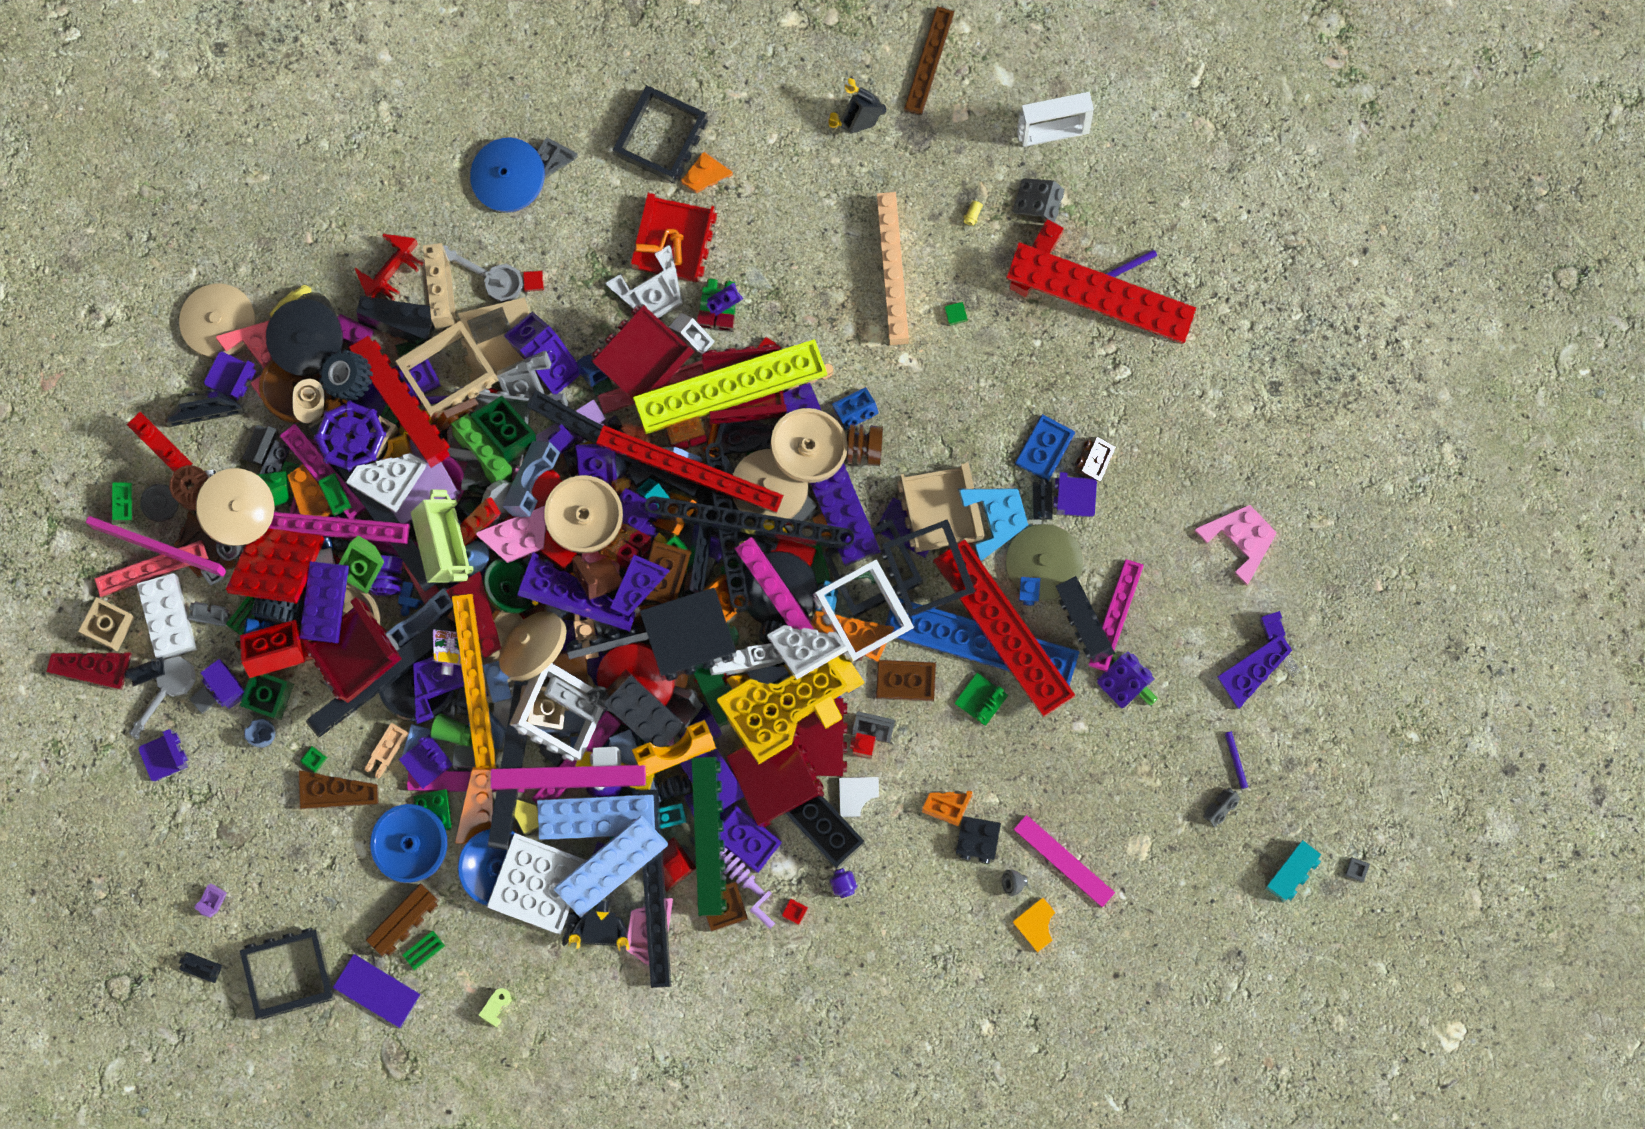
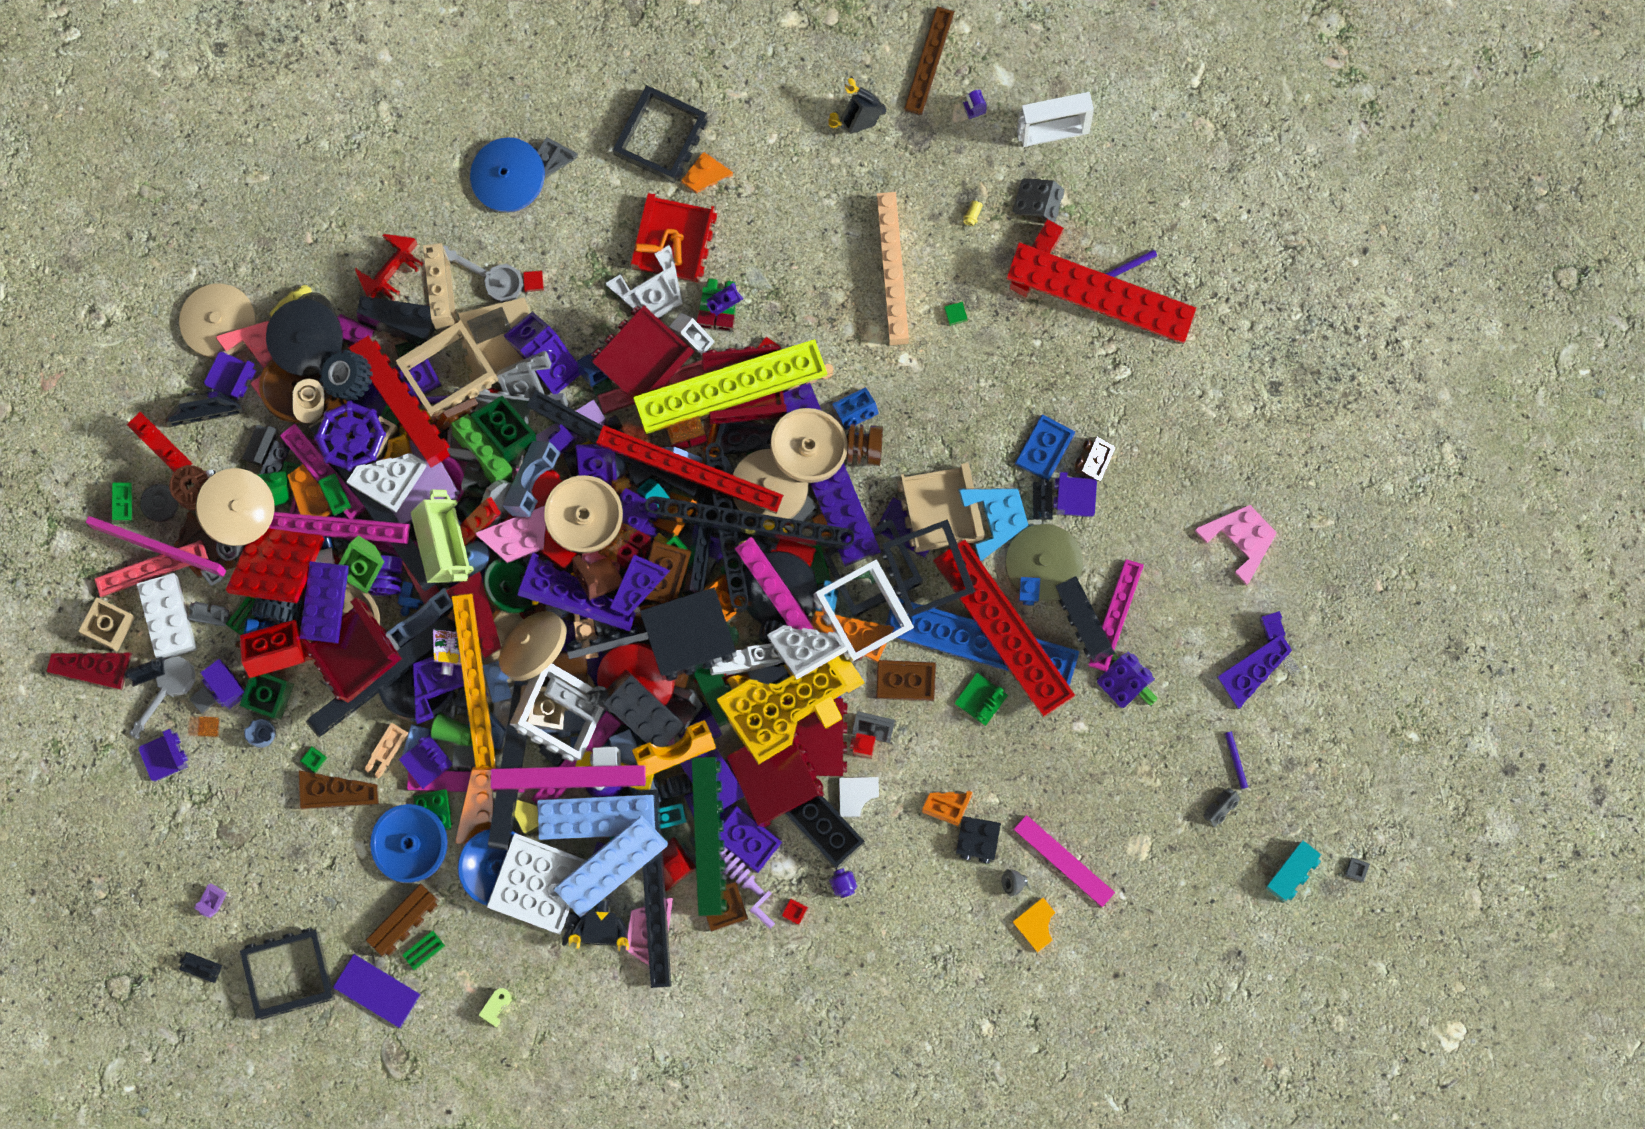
none -> clear orange tile [198,717,220,738]
none -> dark purple leg [963,89,987,119]

